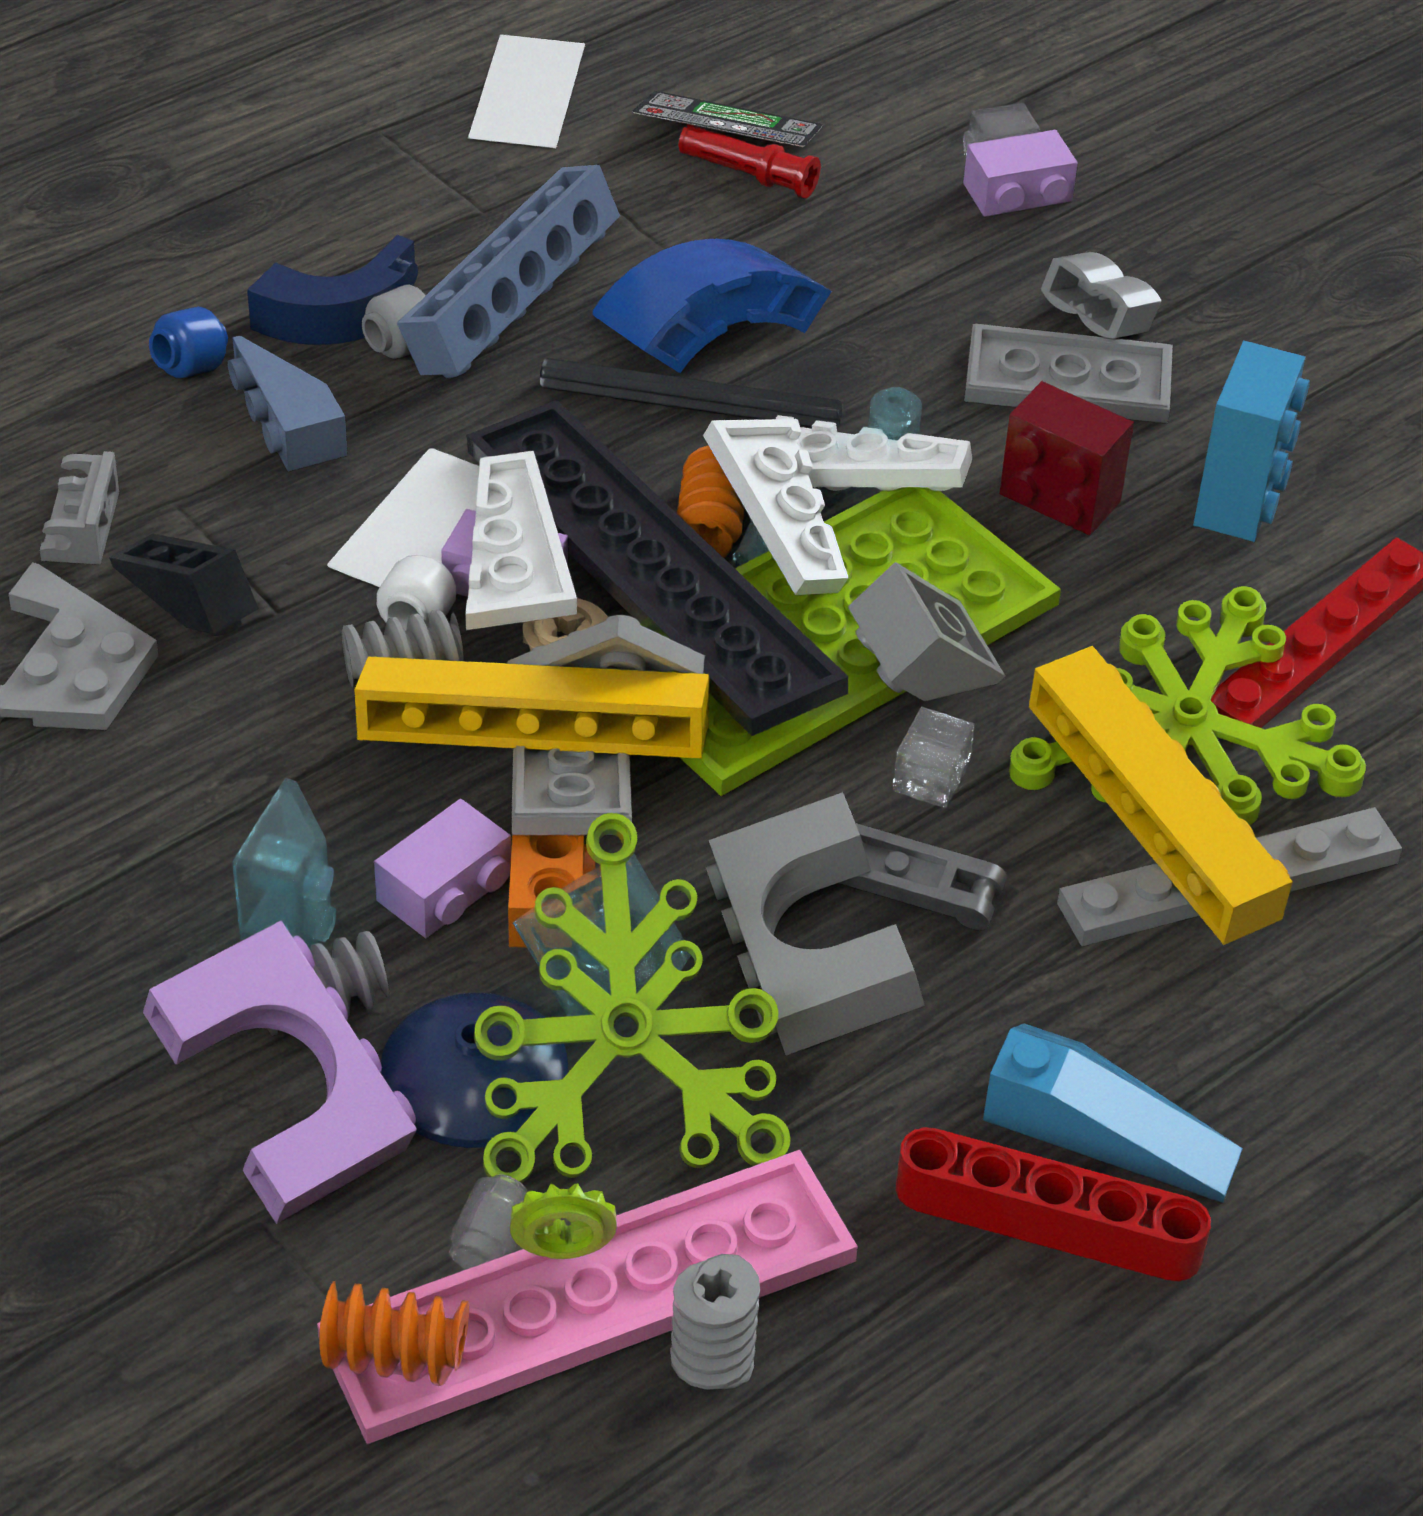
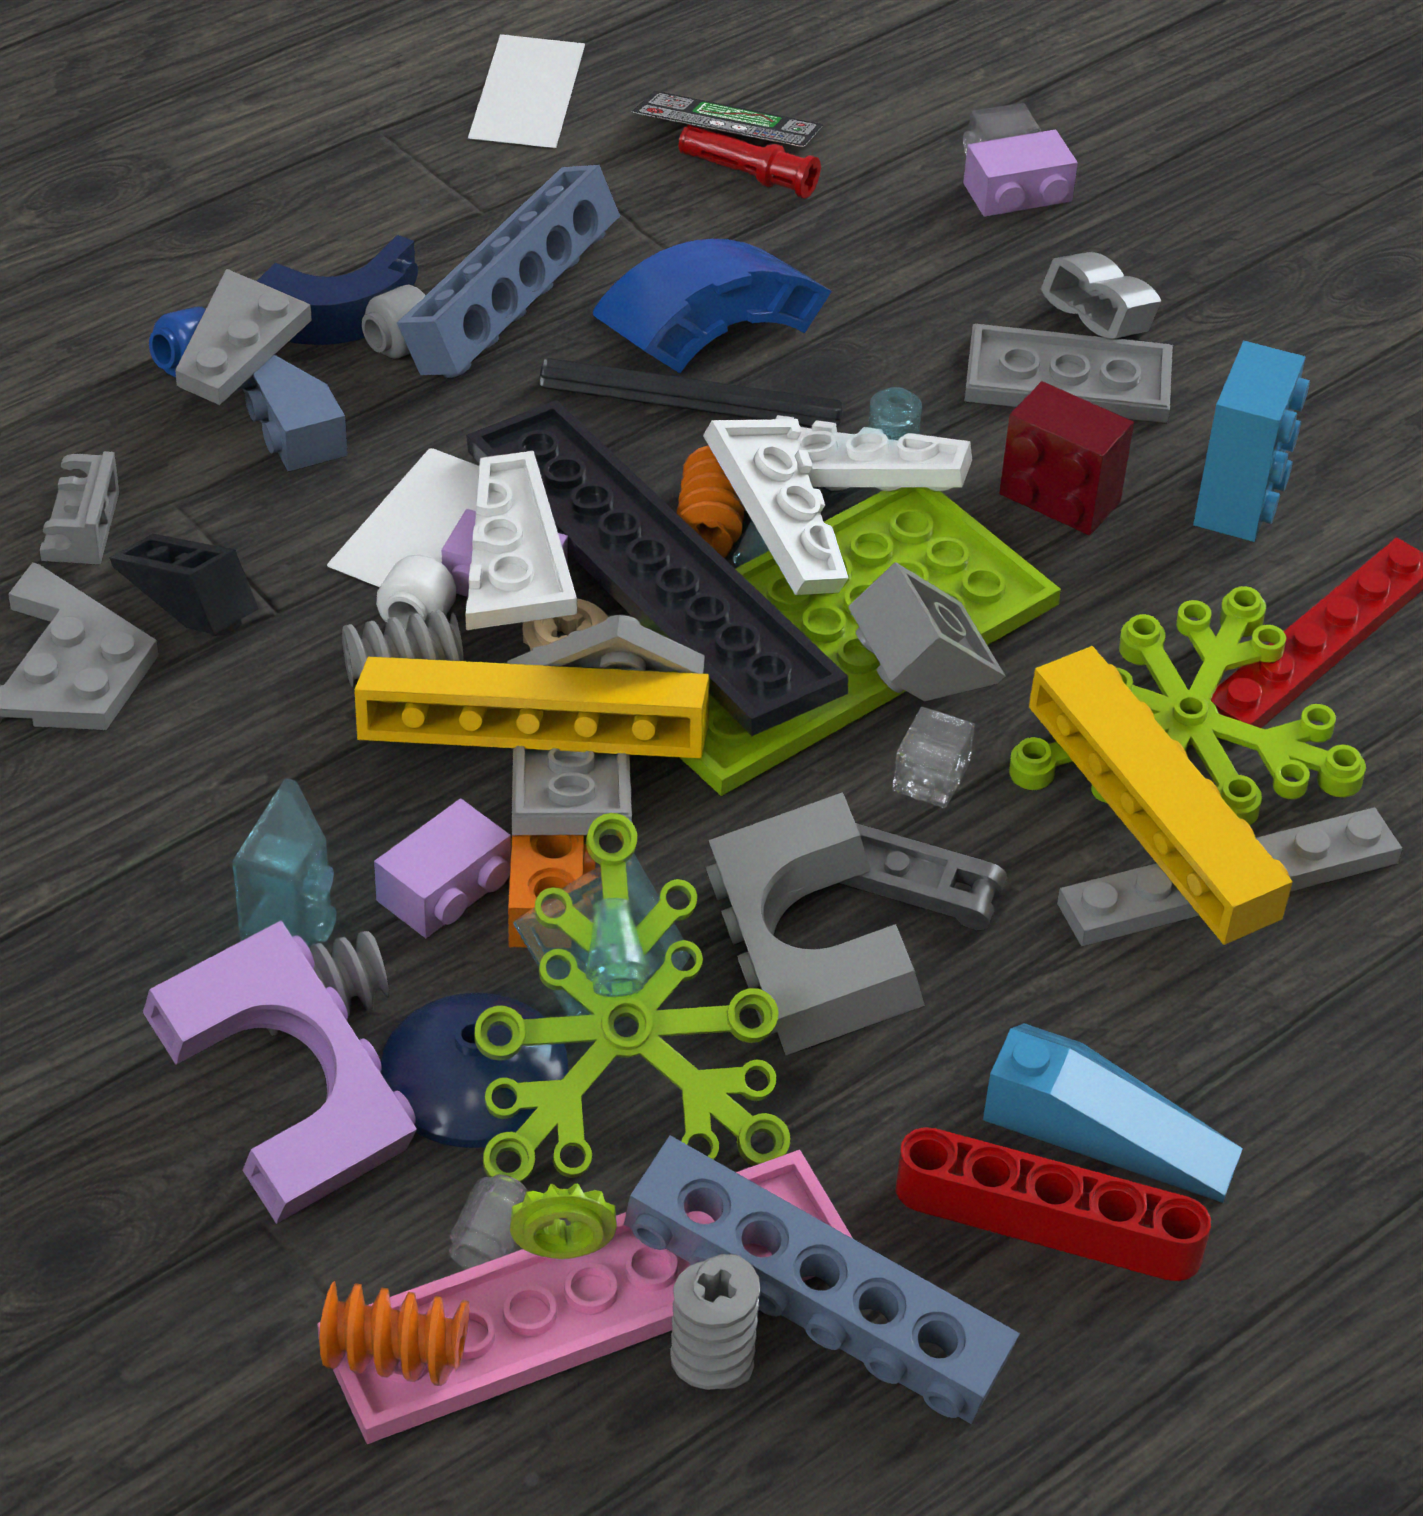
none -> light grey wing [175,269,311,405]
none -> clear light blue cone [586,898,649,997]
none -> sand blue brick [624,1135,1020,1424]

